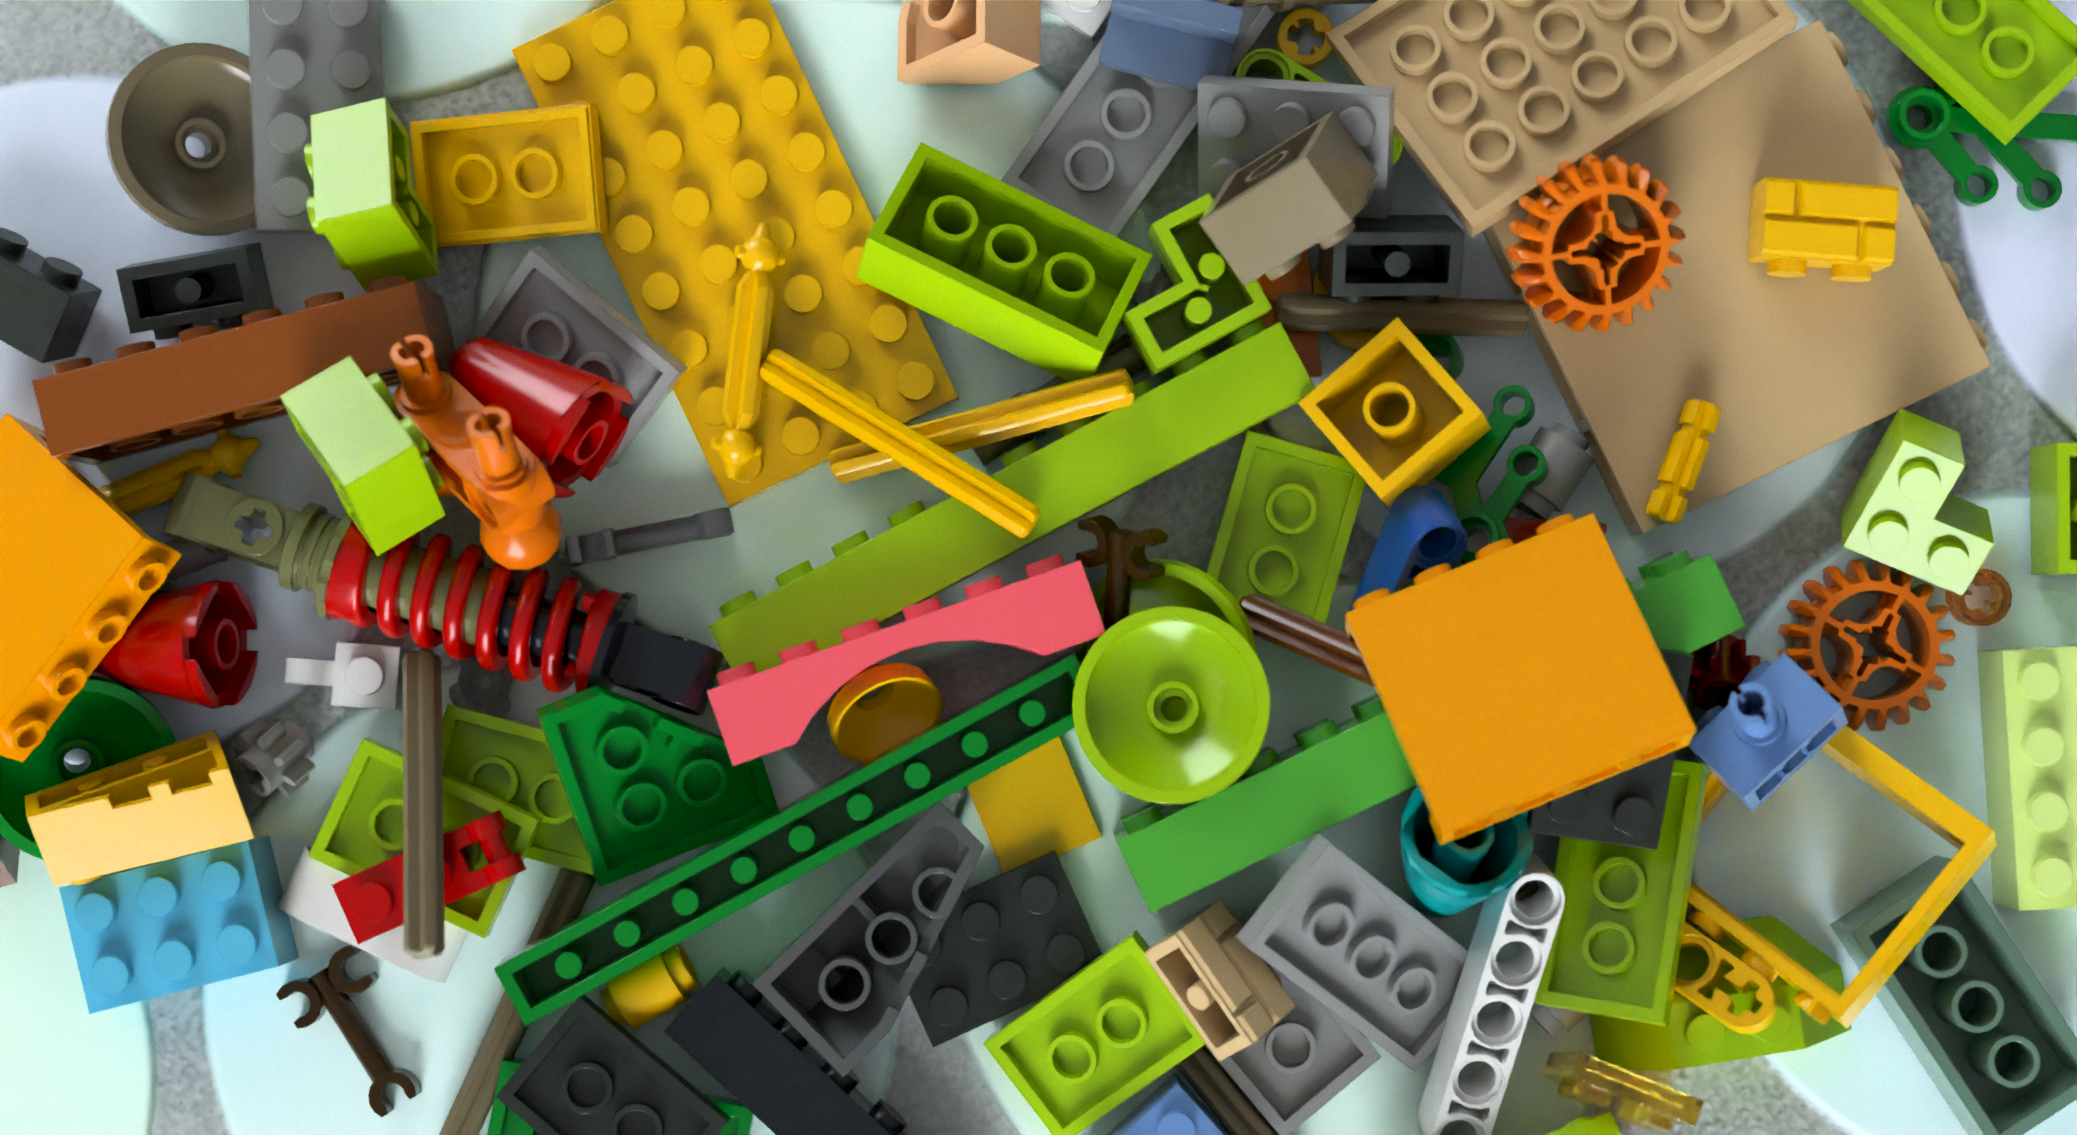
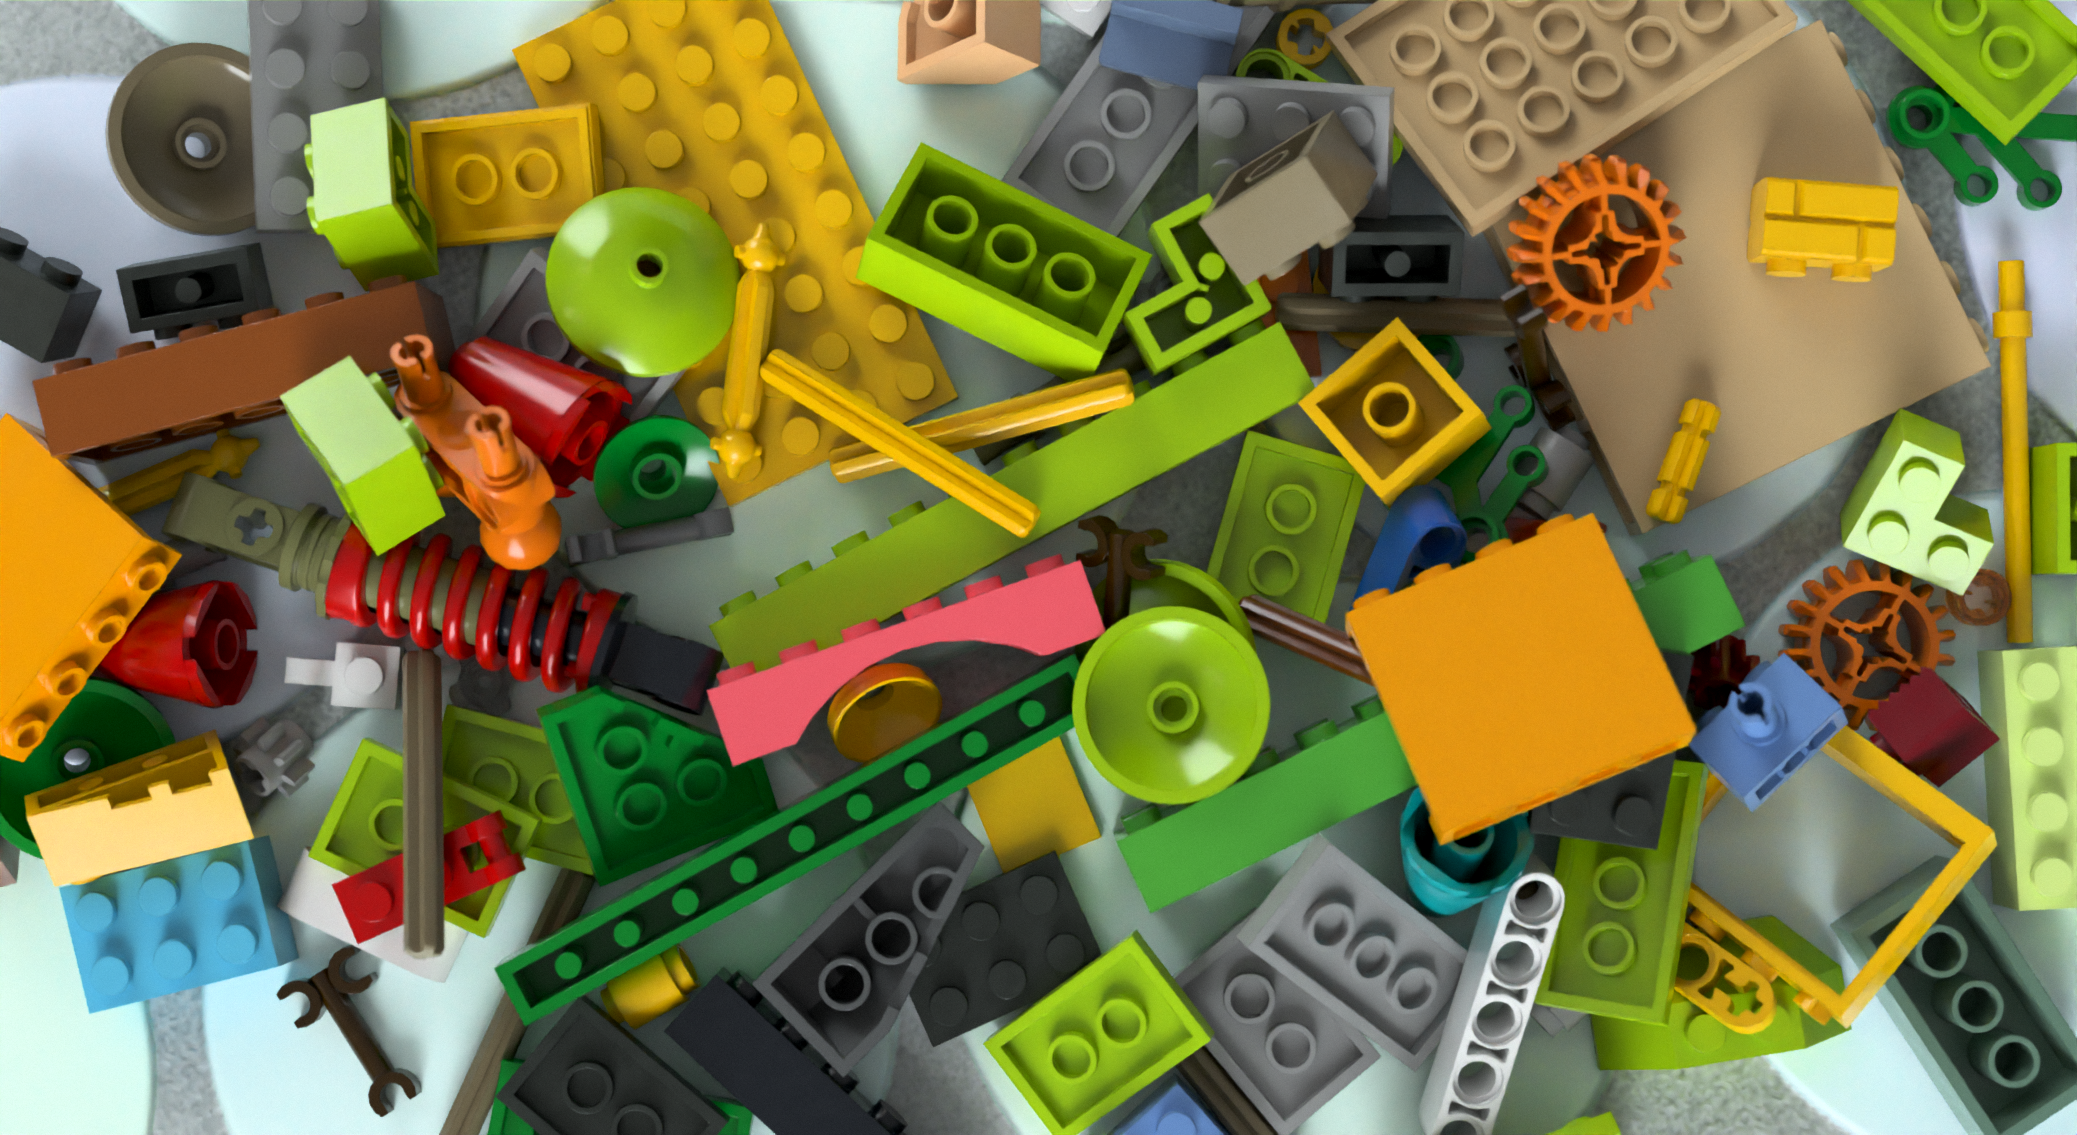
tan brick [1143,899,1296,1061] -> none
clear yellow plate [1542,1052,1704,1133] -> none
none -> lime dish [545,187,740,377]
none -> green dish [593,415,720,529]
none -> dark brown bar [1499,284,1576,432]
none -> dark red brick [1868,667,2000,788]
none -> yellow bar [1992,260,2033,643]

